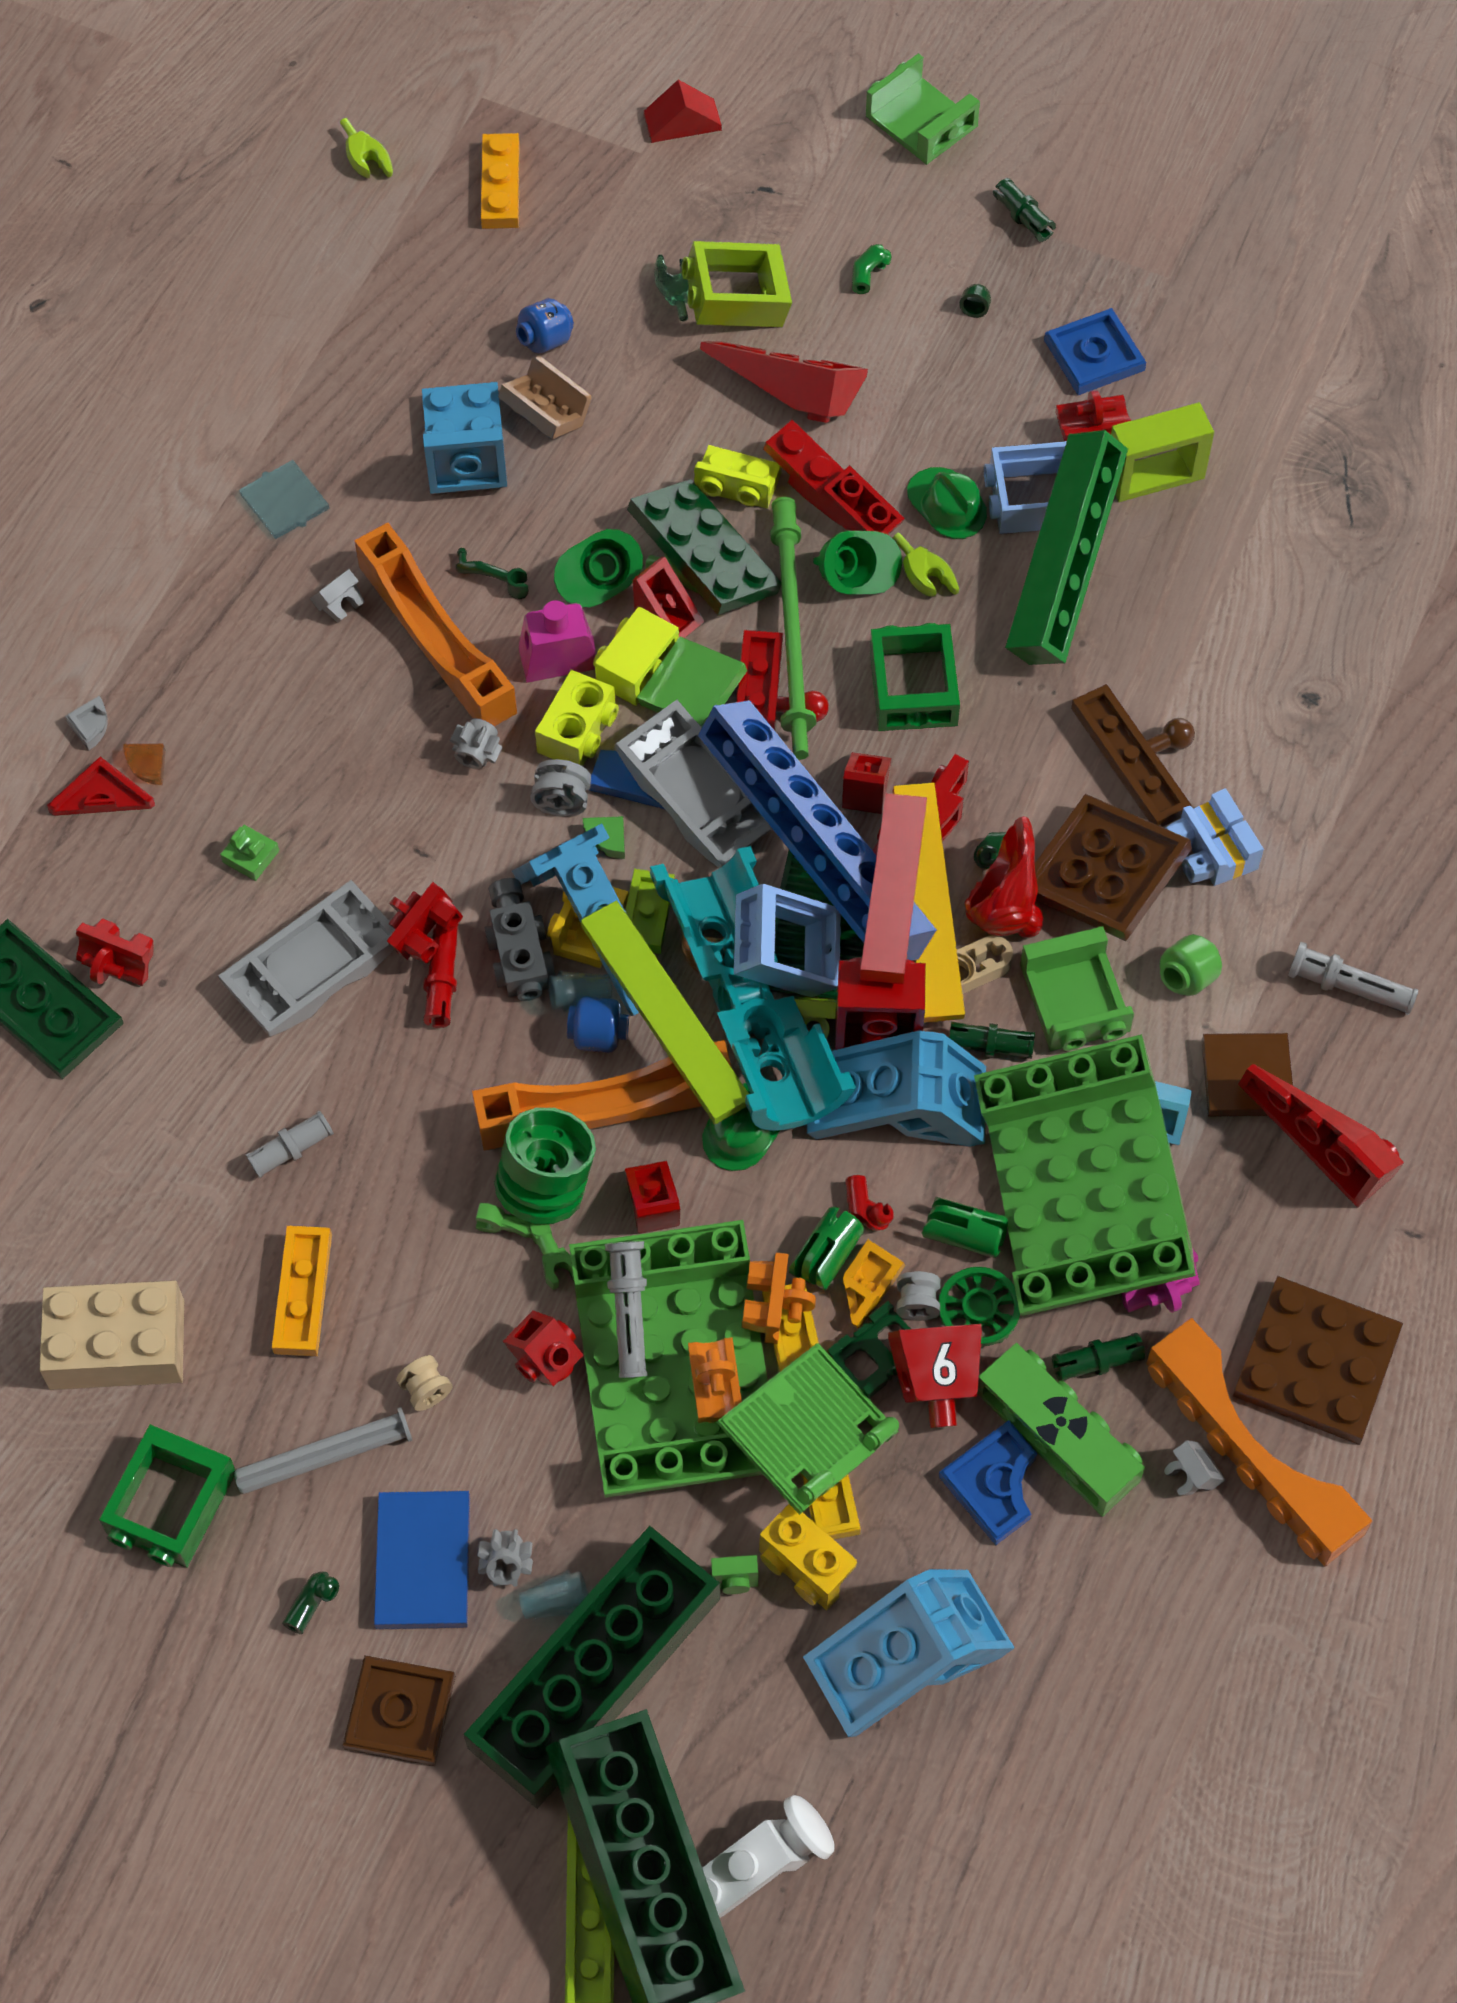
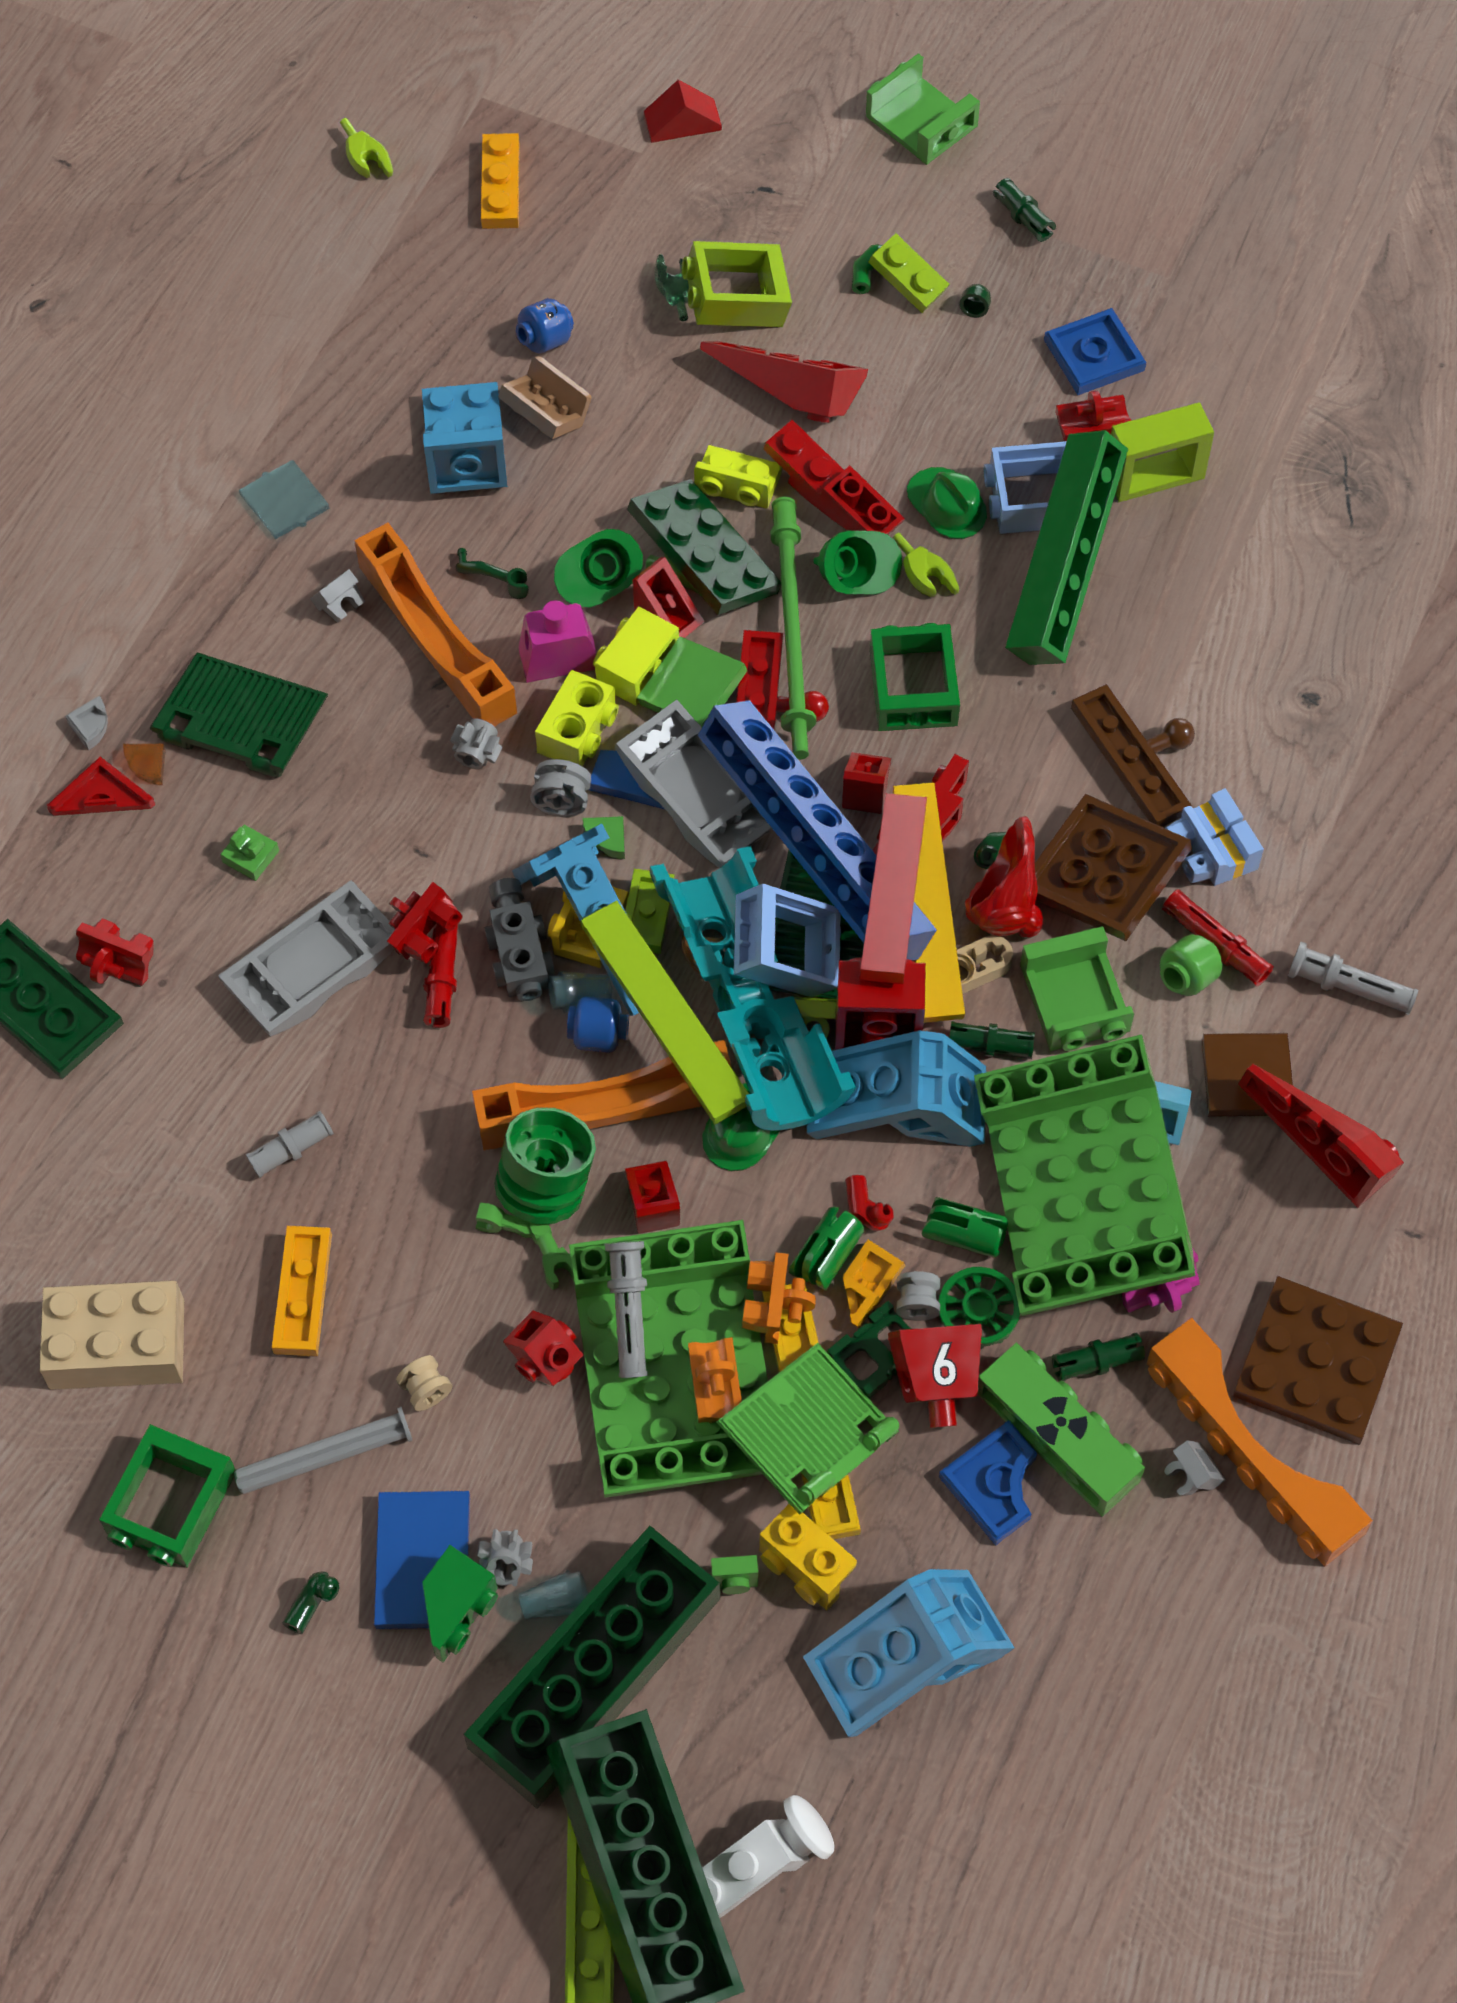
reddish brown tile [342,1655,456,1766] -> none
none -> dark green window [150,652,328,778]
none -> green slope [422,1545,498,1663]
none -> lime plate [868,233,950,313]
none -> red pin [1162,889,1274,987]

